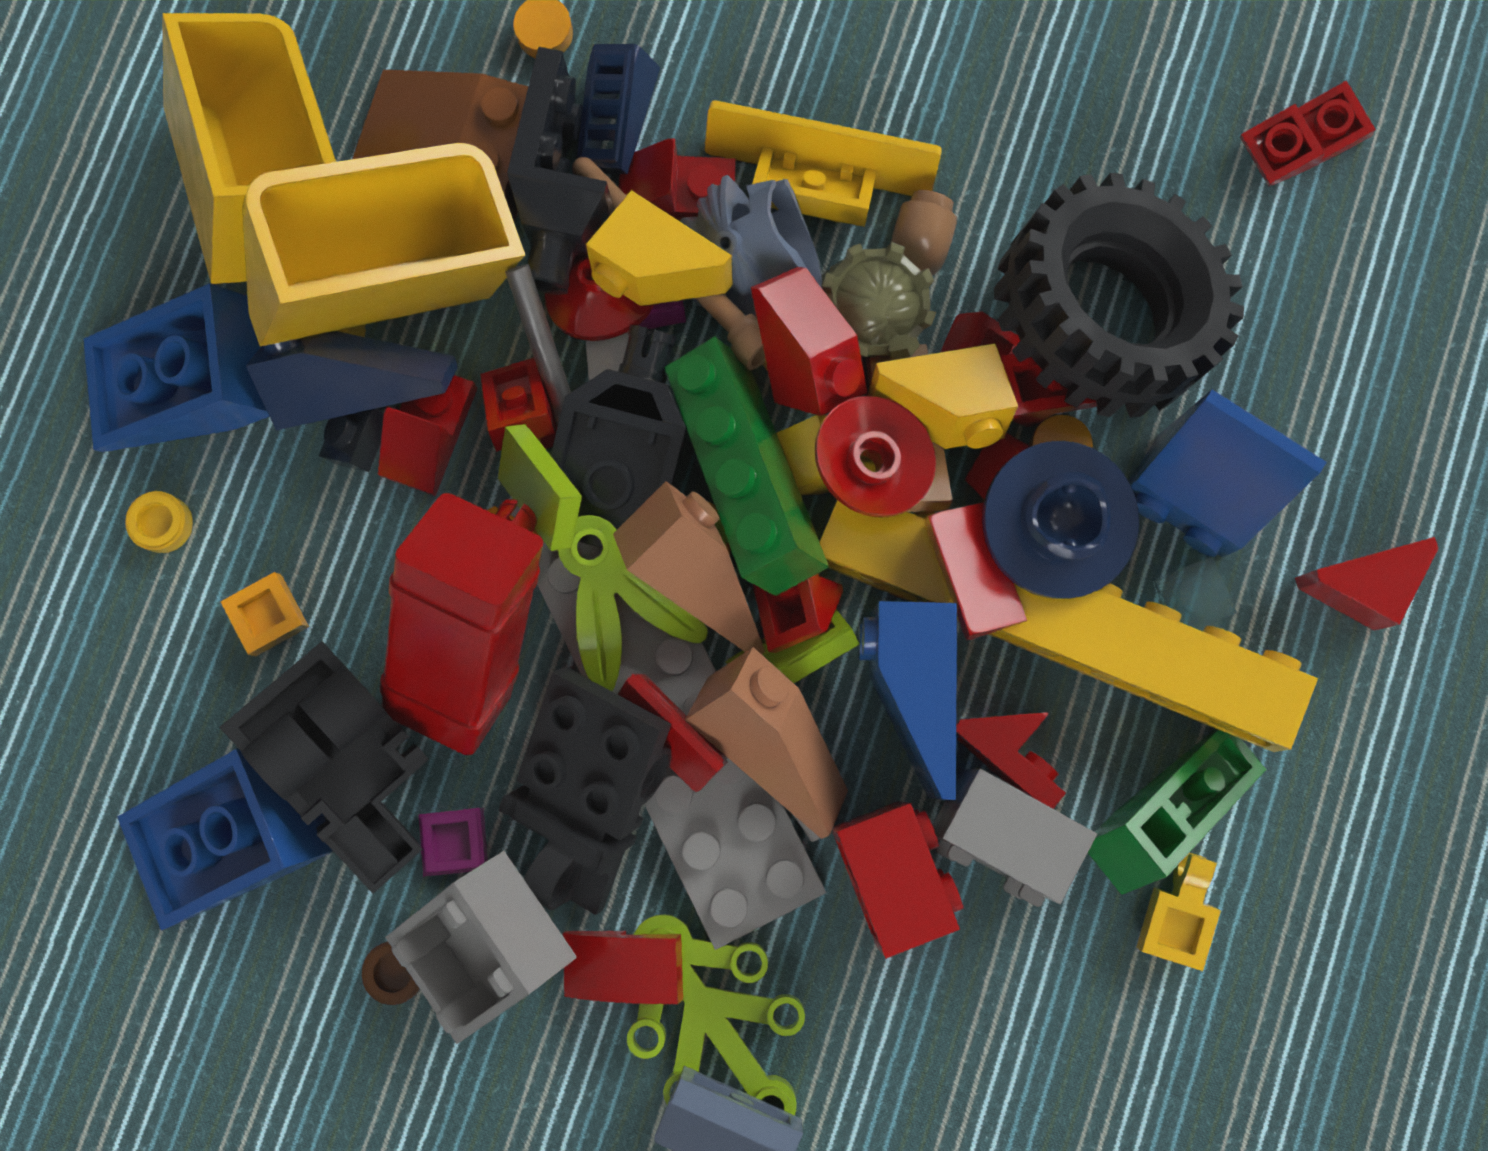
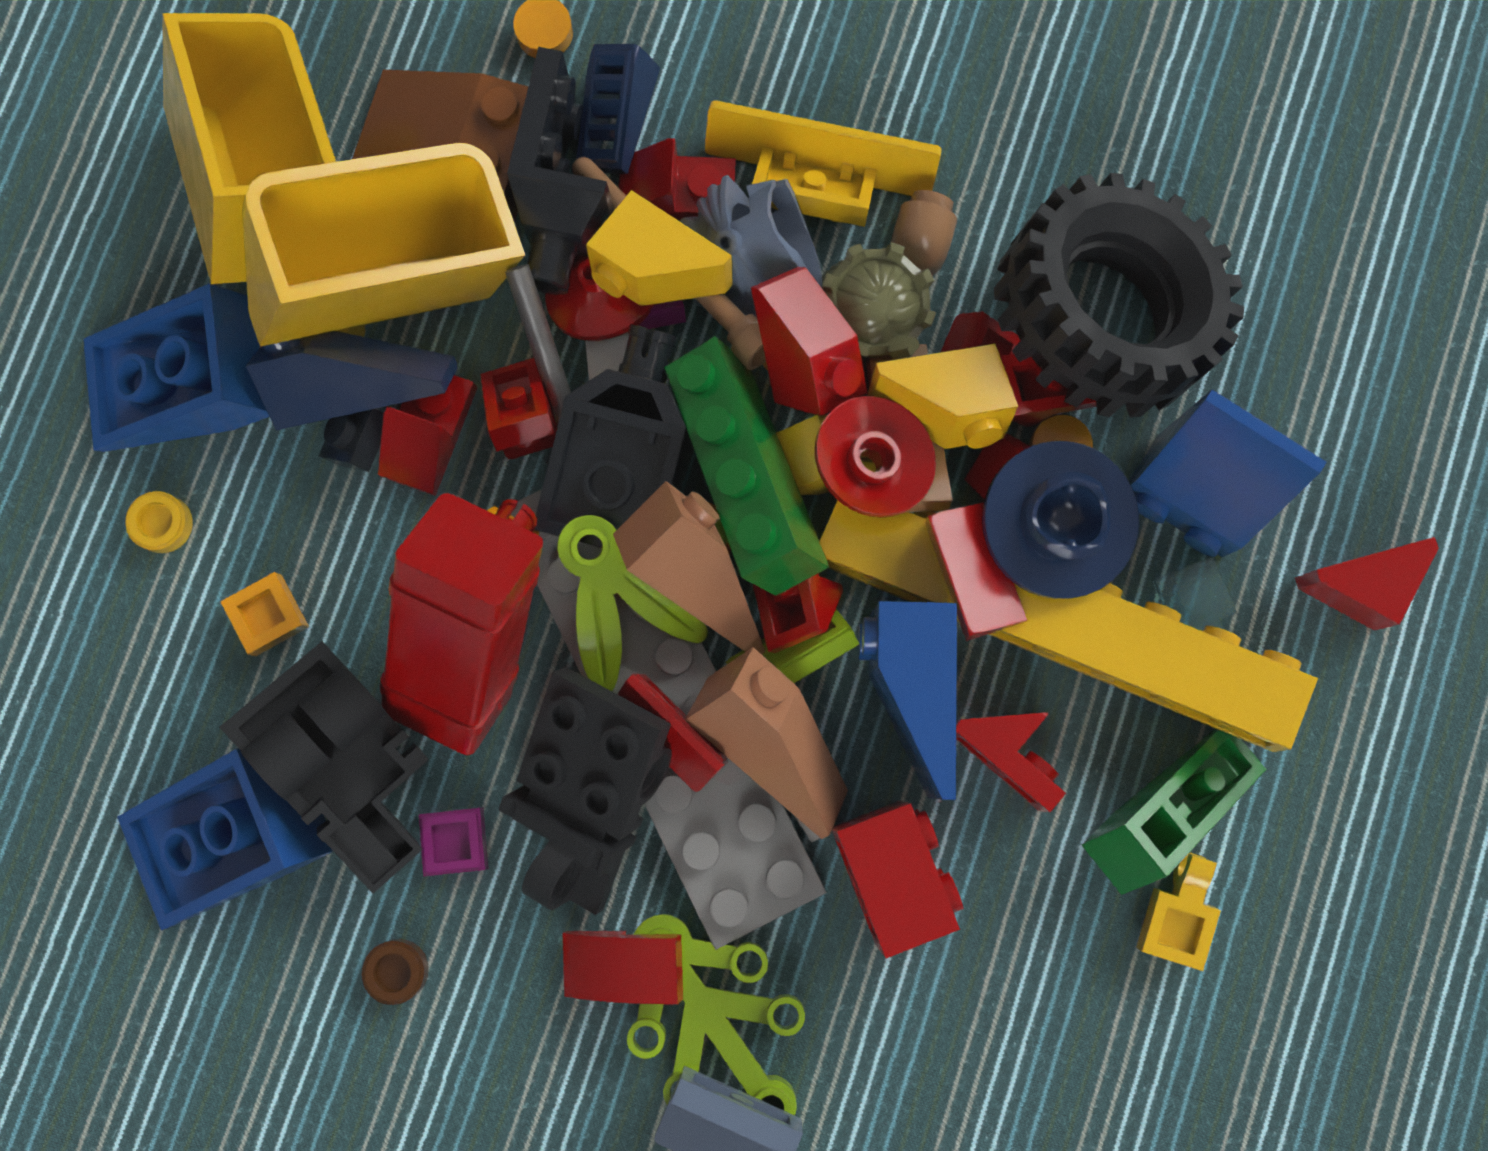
light grey container [385,851,577,1044] -> none
lime tile [498,424,582,551] -> none
light grey container [932,768,1097,907] -> none
red slope [1240,80,1376,187] -> none

